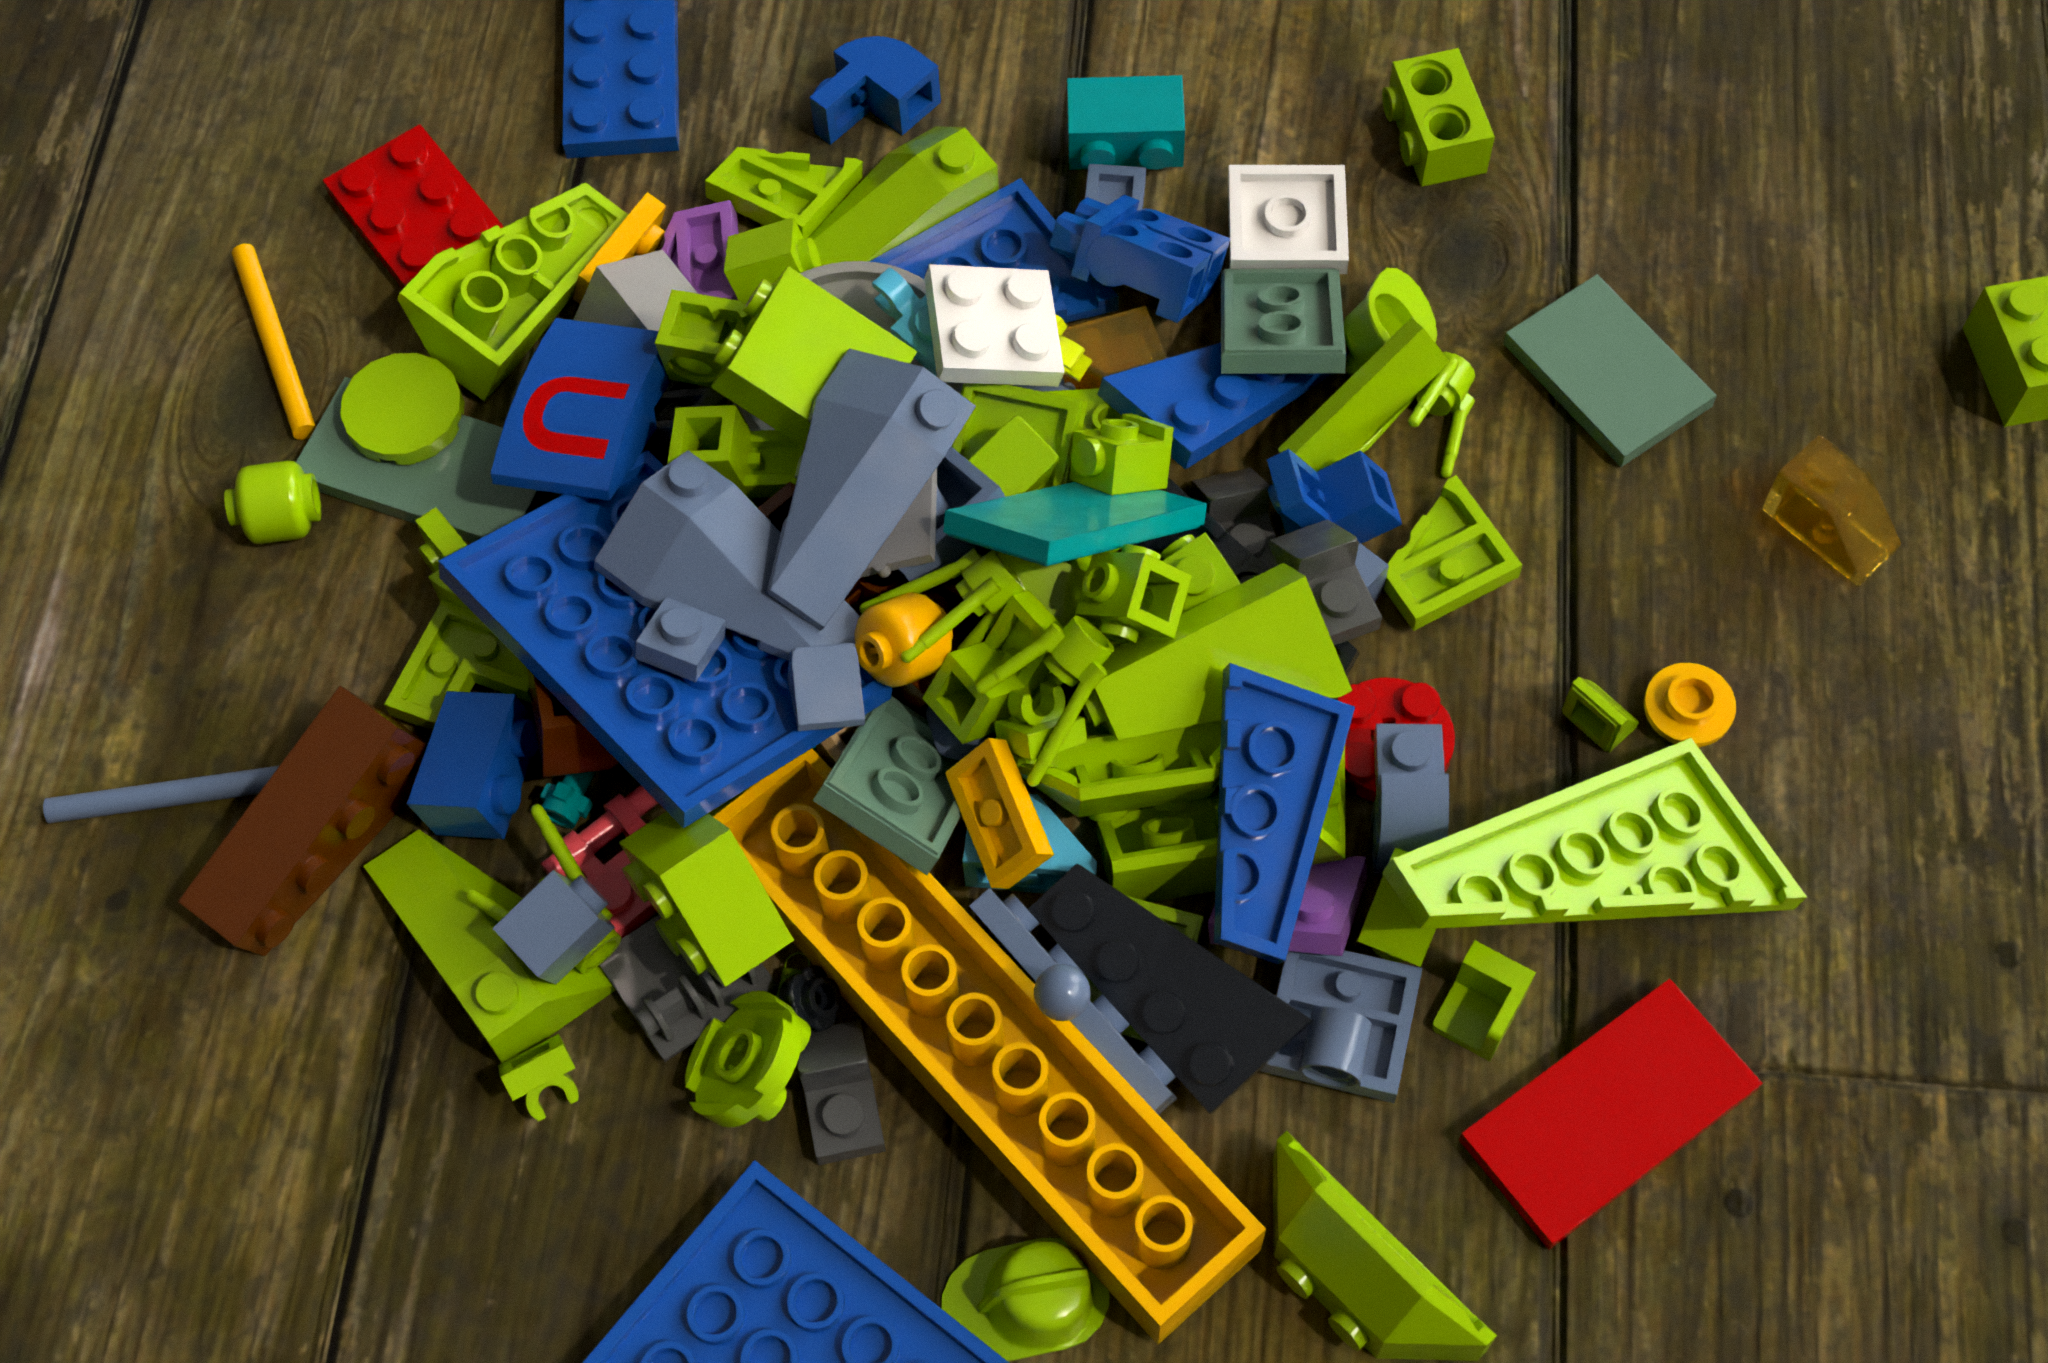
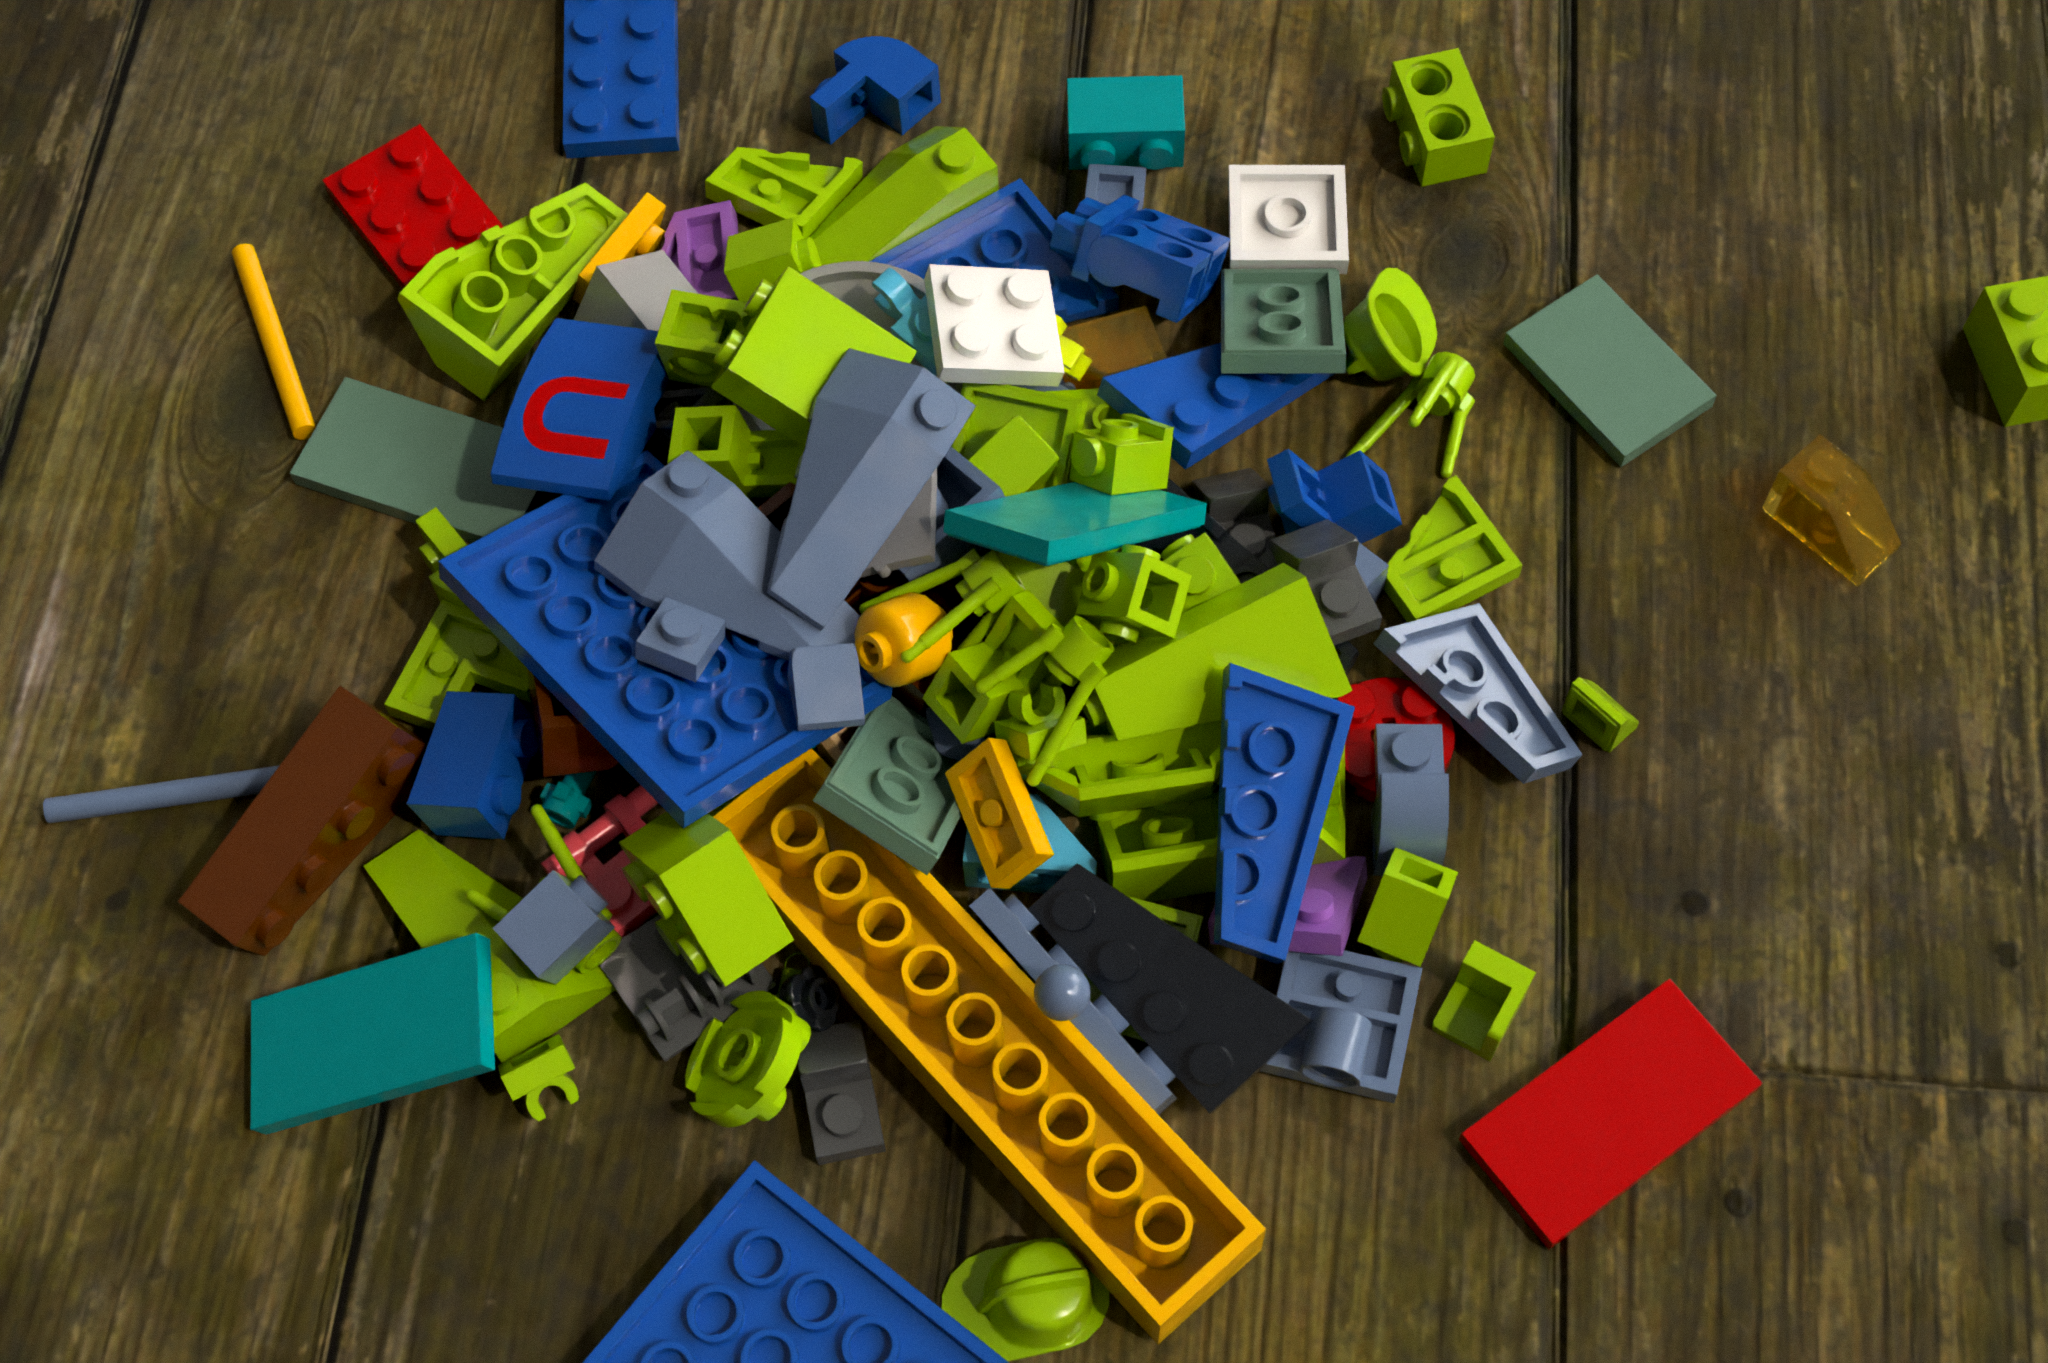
lime head [224,460,321,544] -> none
lime tile [340,353,465,465] -> none
lime wedge [1272,1131,1497,1361] -> none
lime tile [1277,318,1450,471] -> none
wing [1382,738,1807,929] -> none
yellow piece [1644,663,1736,747] -> none
none -> teal tile [250,933,495,1135]
none -> sand blue wing [1373,603,1583,784]

